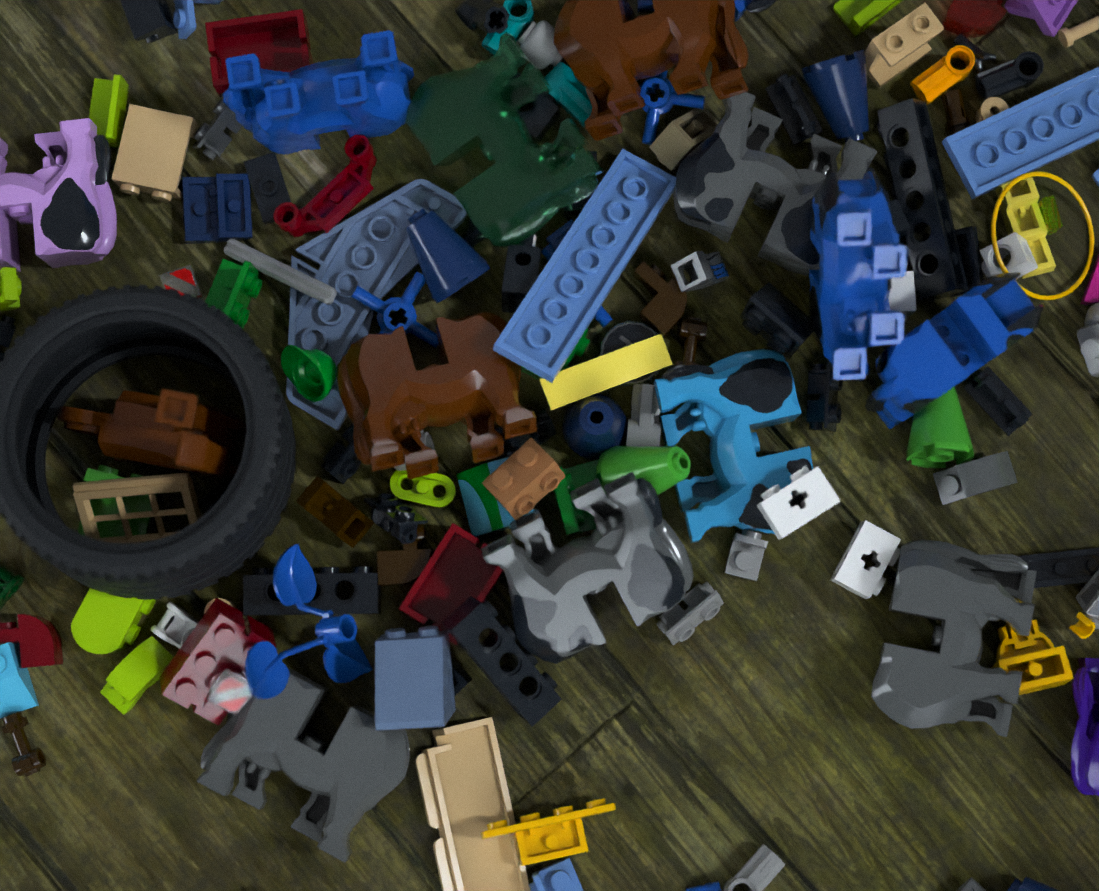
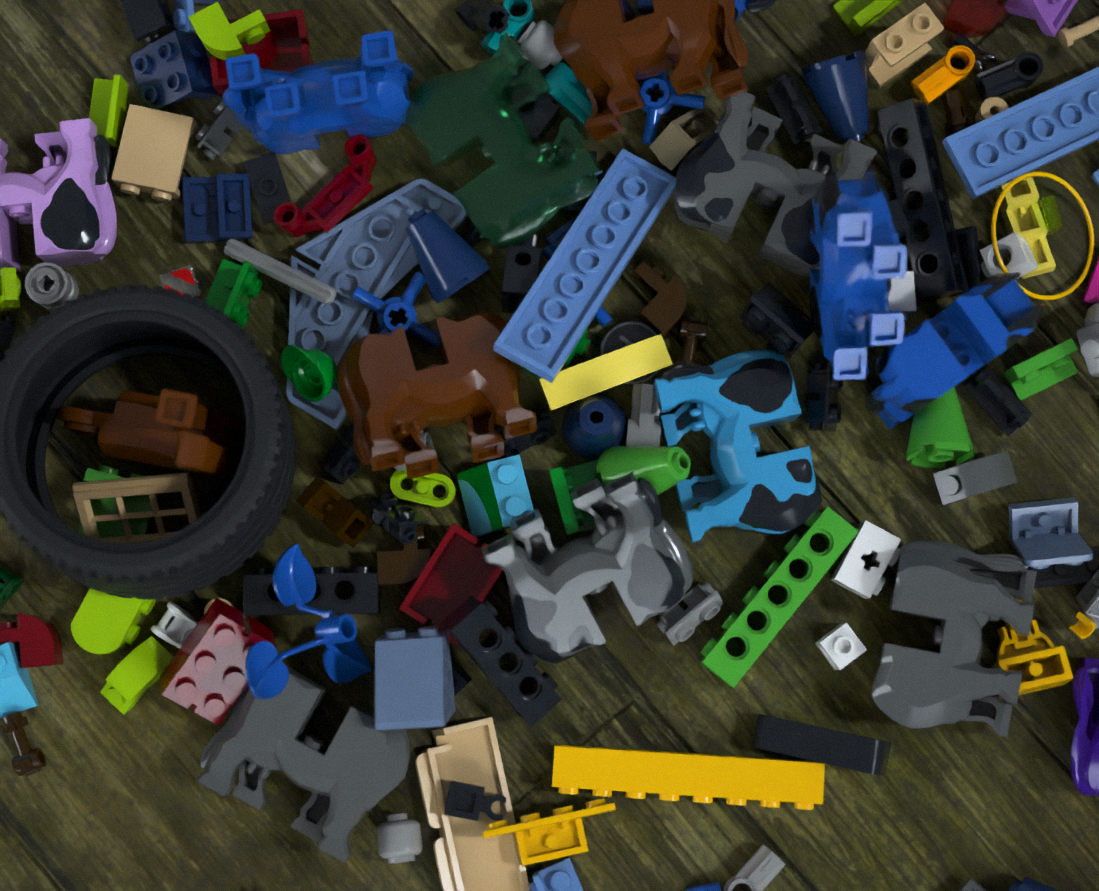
clear tile [207,668,252,716] -> none
medium nougat bracket [481,438,565,521] -> none
dark grey leg [671,251,729,292] -> none
light grey bracket [724,530,768,582] -> none
white brick [757,466,840,540] -> none
none -> light grey wheel [25,262,79,311]
none -> dark blue bracket [130,30,218,111]
none -> lime brick [188,2,270,61]
none -> light grey head [377,813,423,864]
none -> black plate [444,780,507,821]
none -> yellow brick [552,744,825,810]
none -> bright green brick [700,506,859,688]
none -> black beam [752,713,892,776]
none -> white brick [815,623,867,670]
none -> bright green bracket [1004,338,1078,401]
none -> sand blue bracket [1008,497,1093,569]

